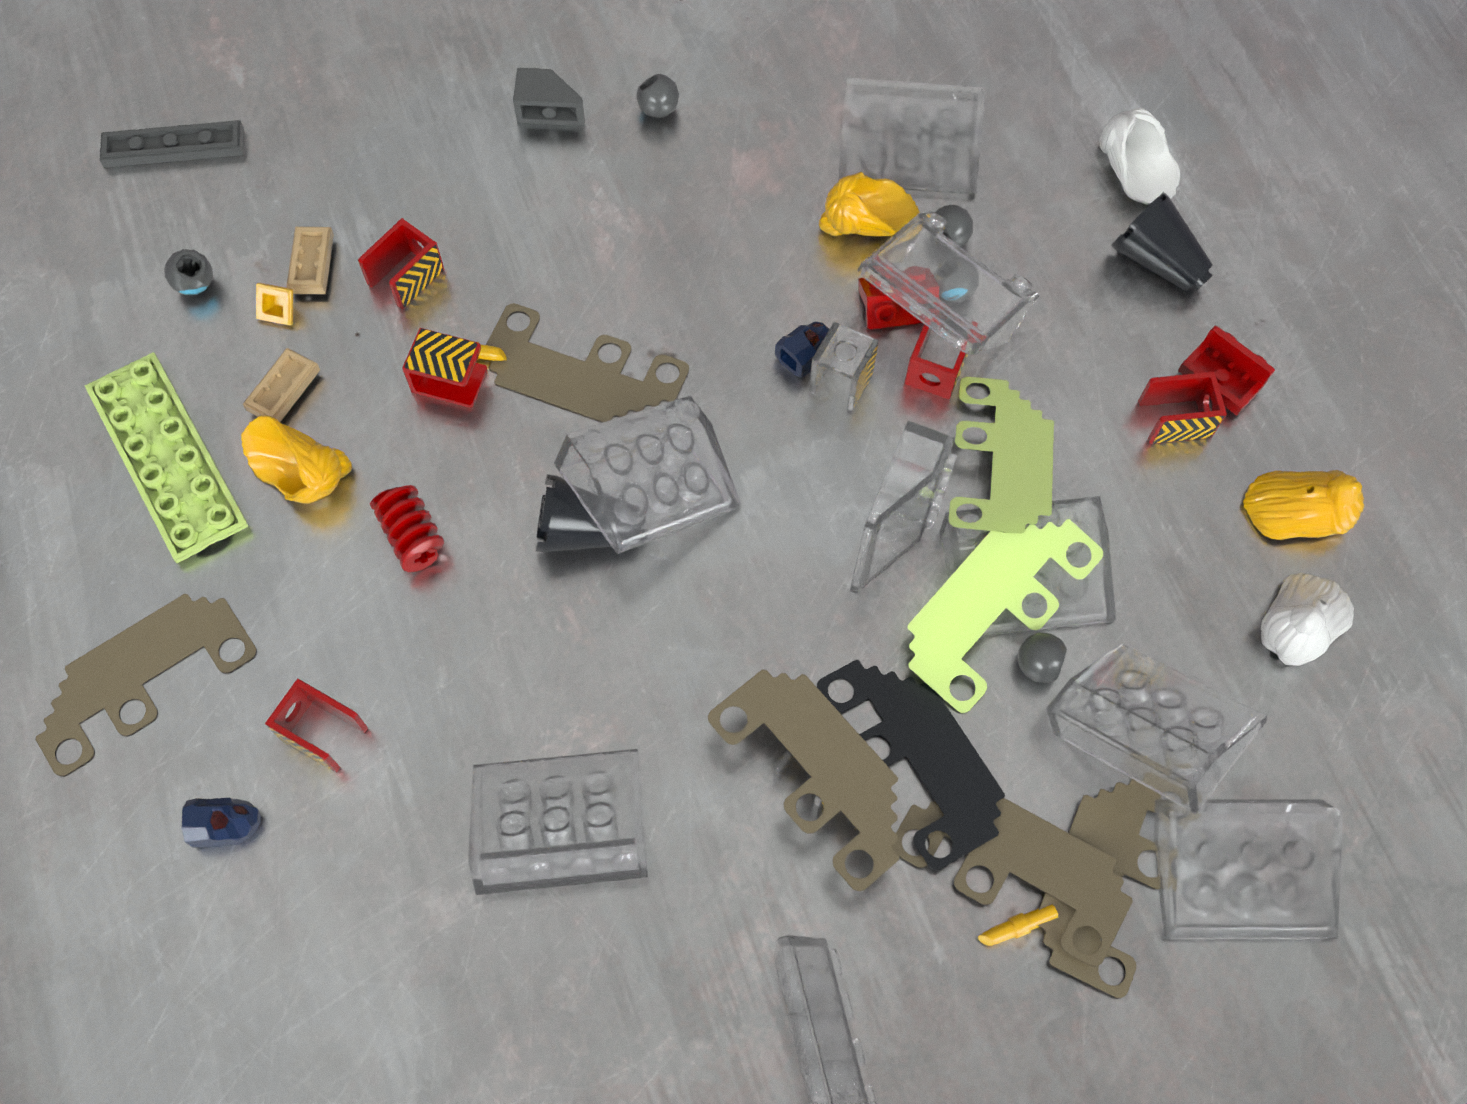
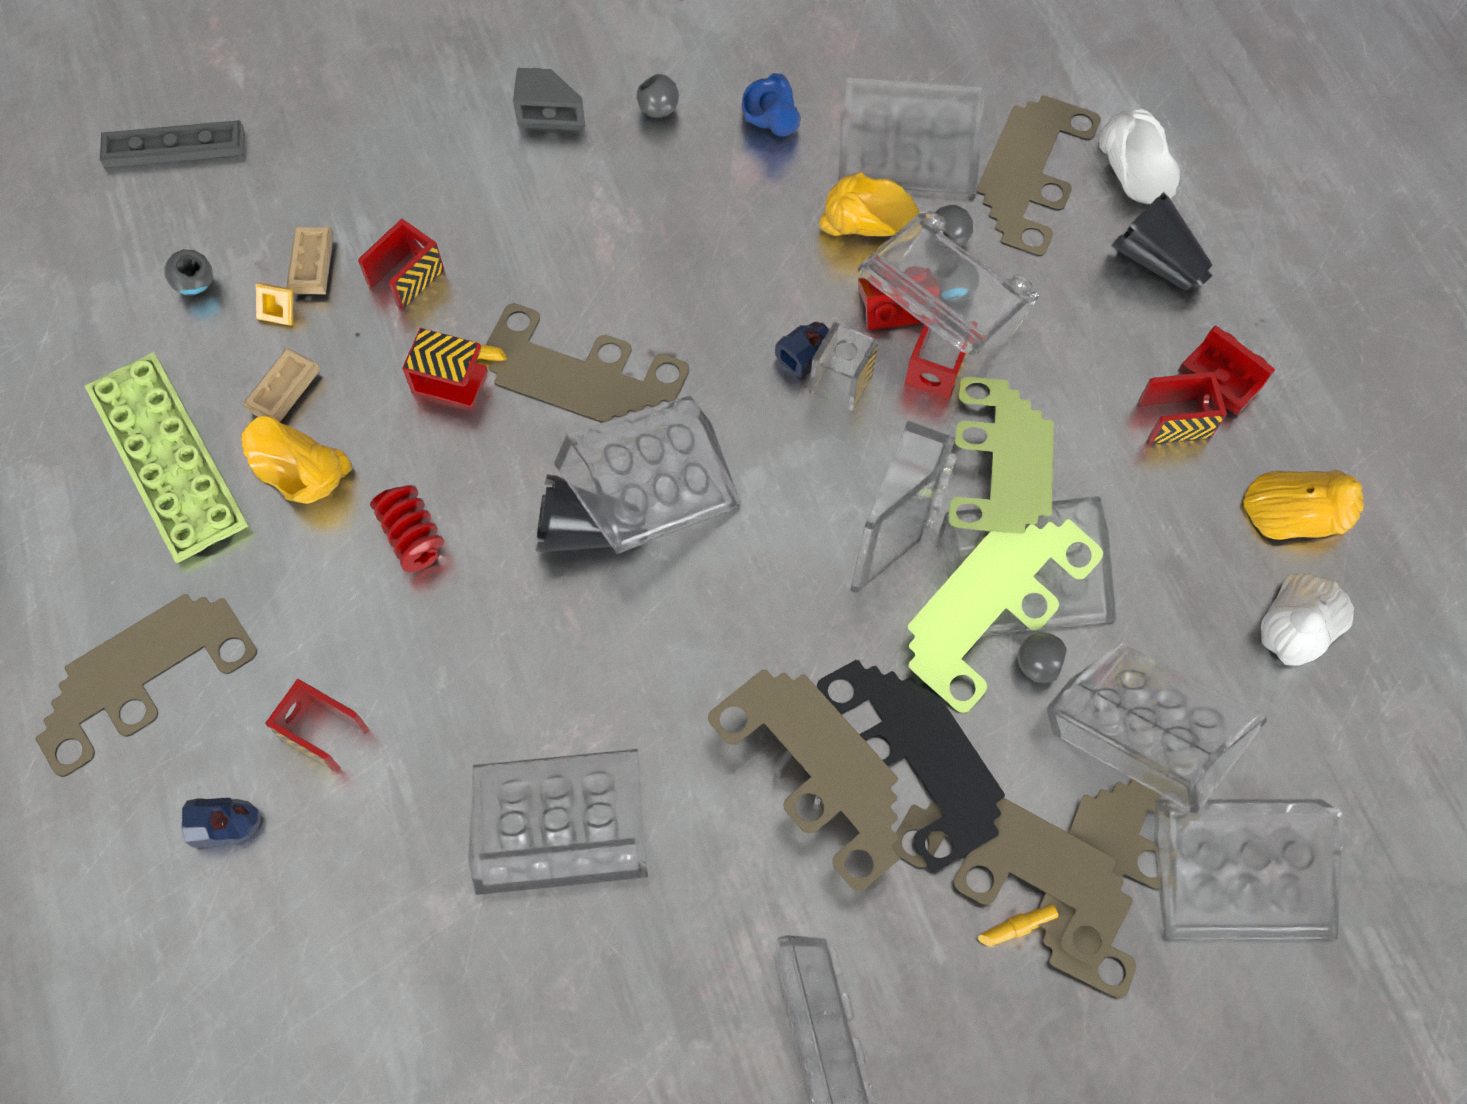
none -> blue hair [742,73,801,137]
none -> dark tan piece [976,95,1101,255]

